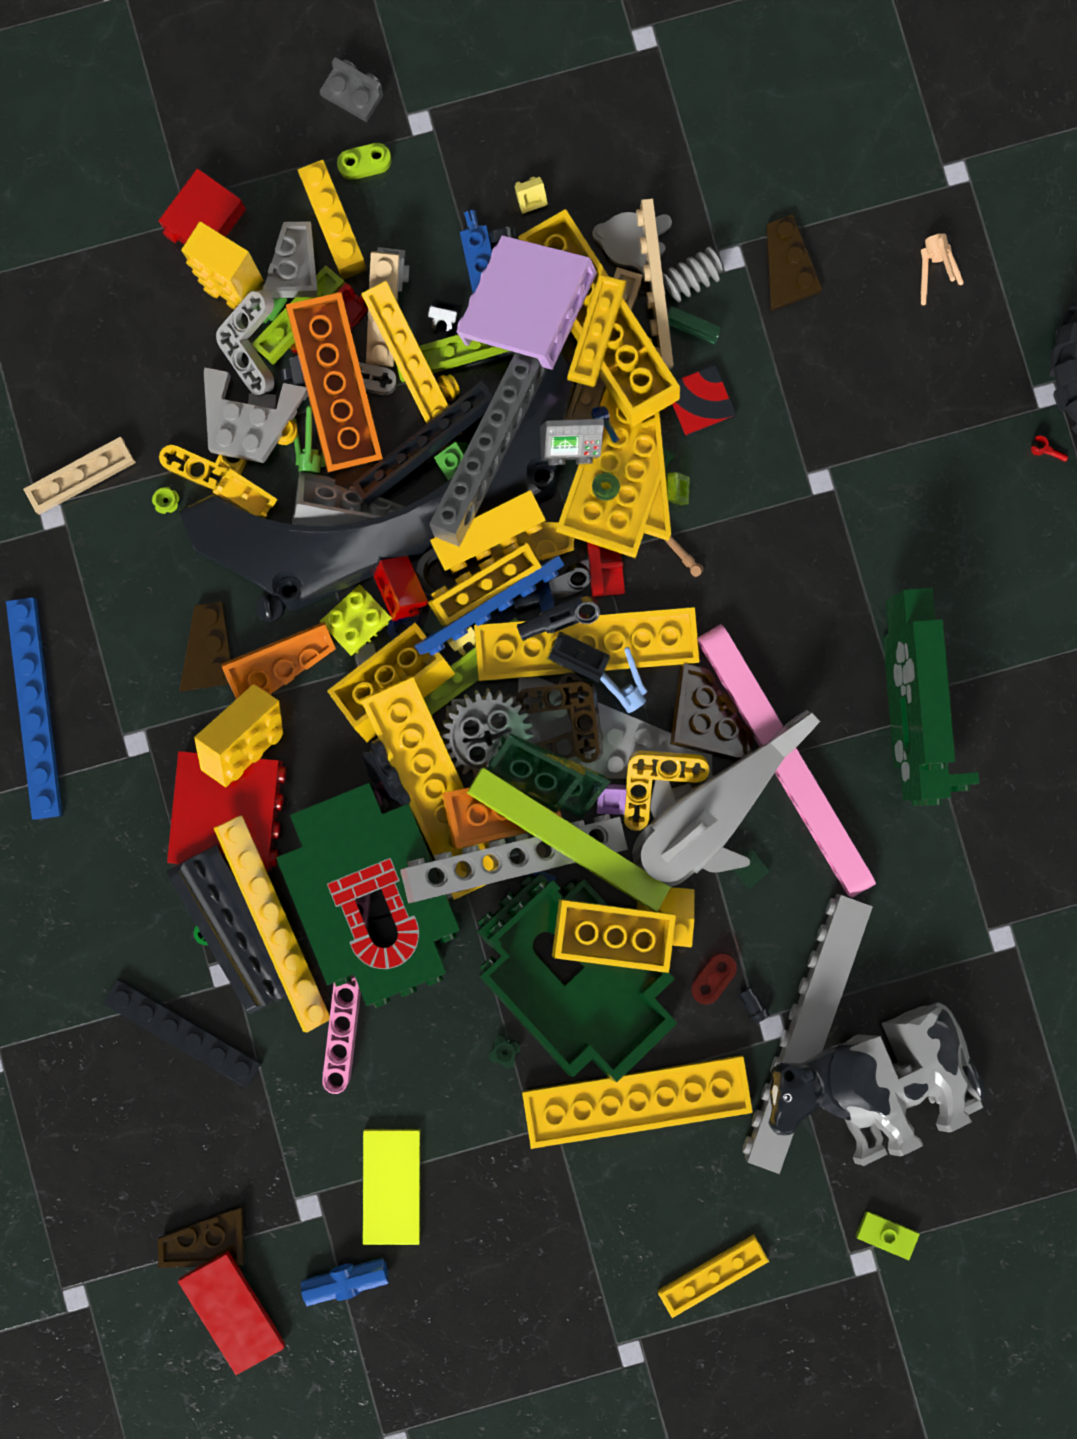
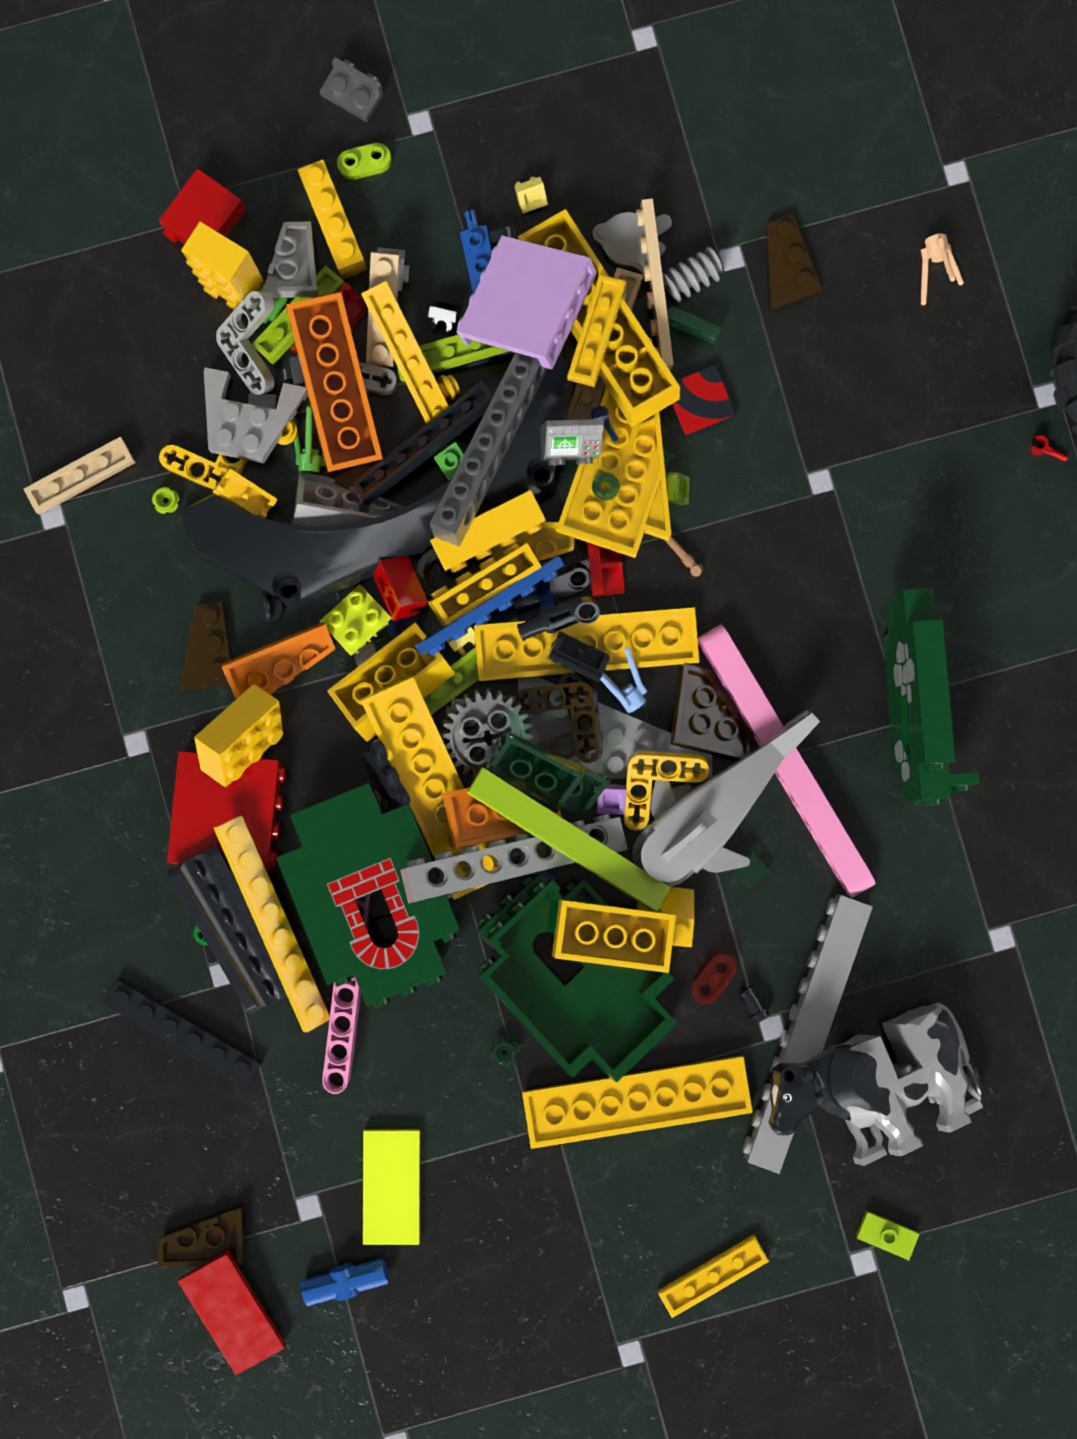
blue plate [6,598,63,820] -> none

